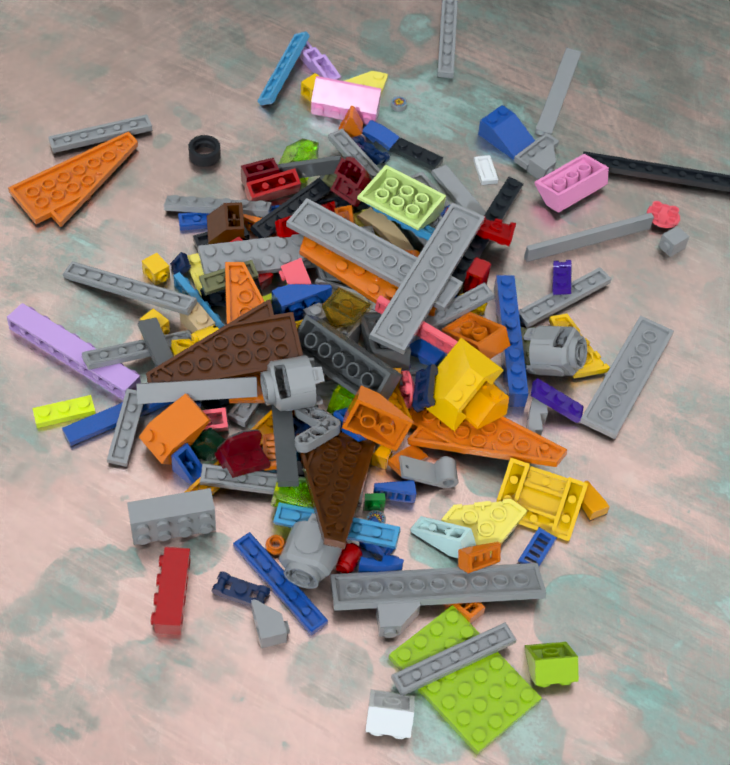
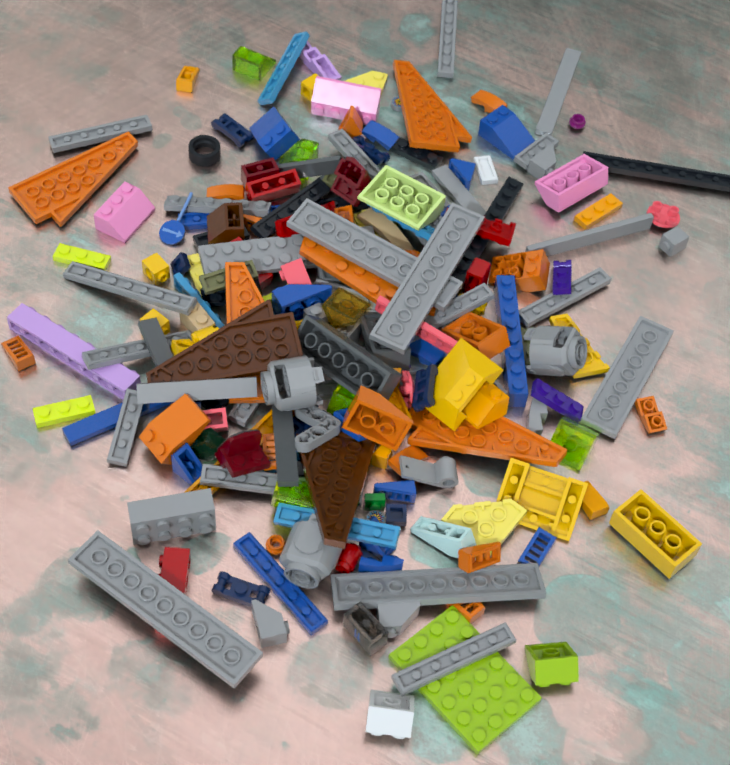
none -> orange slope [1,336,36,372]
none -> neon yellow plate [53,243,111,271]
none -> light grey plate [68,530,263,689]
none -> bright pink slope [93,182,155,243]
none -> blue piece [159,192,193,245]
none -> light orange slope [176,66,200,93]
none -> orange slope [207,184,245,200]
none -> dark blue plate [211,113,253,147]
none -> clear neon green slope [232,46,276,81]
none -> blue slope [249,106,300,161]
none -> clear smoke brick [343,601,389,656]
none -> dark blue plate [386,504,407,526]
none -> orange wing [393,60,472,152]
none -> blue slope [449,158,476,191]
none -> orange slope [471,90,508,113]
none -> orange slope [488,249,550,292]
none -> clear neon green slope [550,416,600,471]
none -> magenta plate [569,114,586,129]
none -> light orange plate [574,193,623,230]
none -> yellow brick [609,489,702,579]
none -> orange slope [635,396,667,434]

